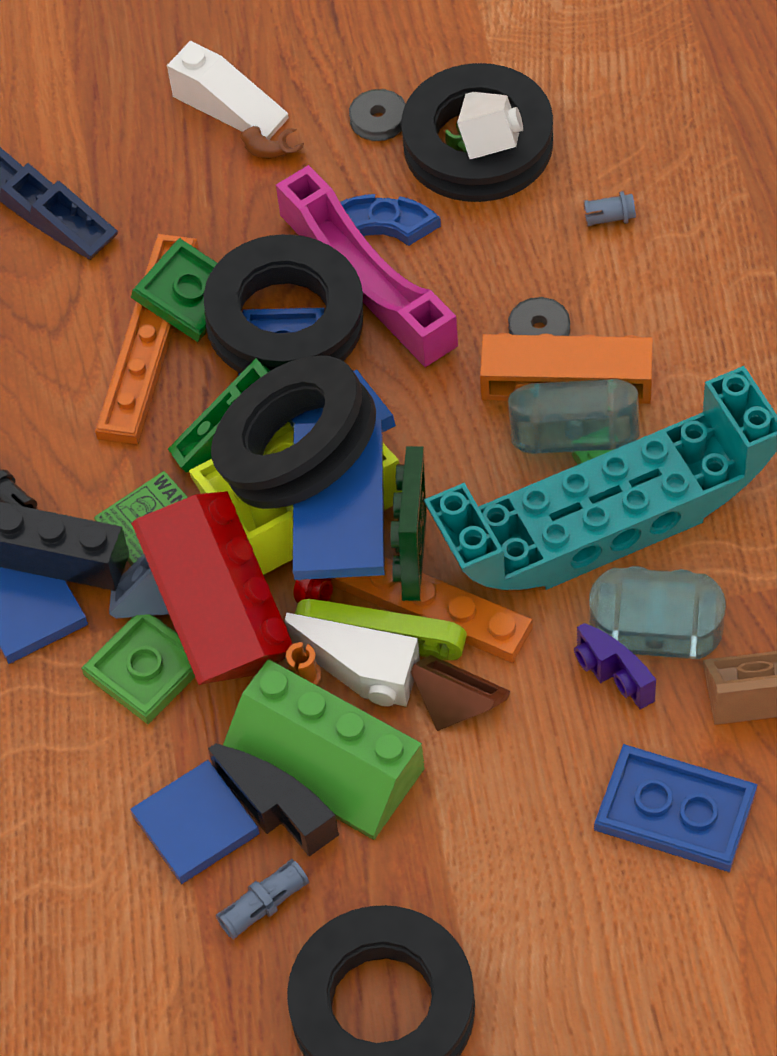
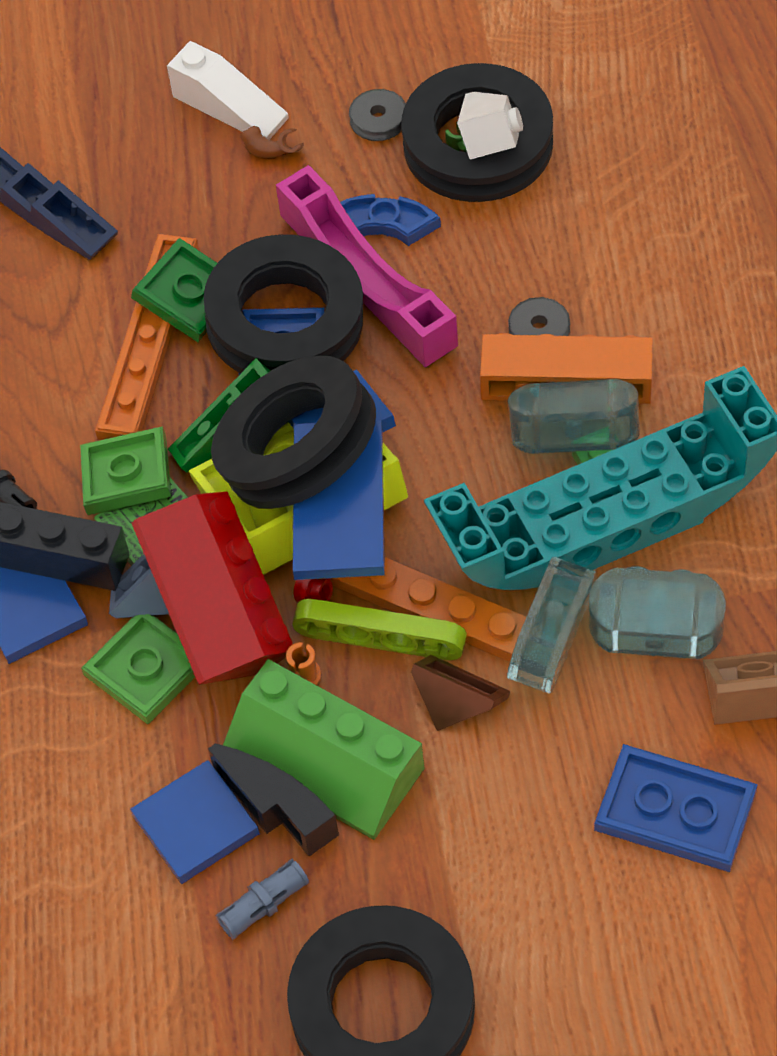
white slope [284,613,420,707] -> none
dark green plate [390,446,427,601] -> none
dark purple slope [574,623,656,709] -> none
sand blue pin [583,191,636,227] -> none
none -> bright green tile [80,426,171,515]
none -> clear light blue brick [507,556,597,694]

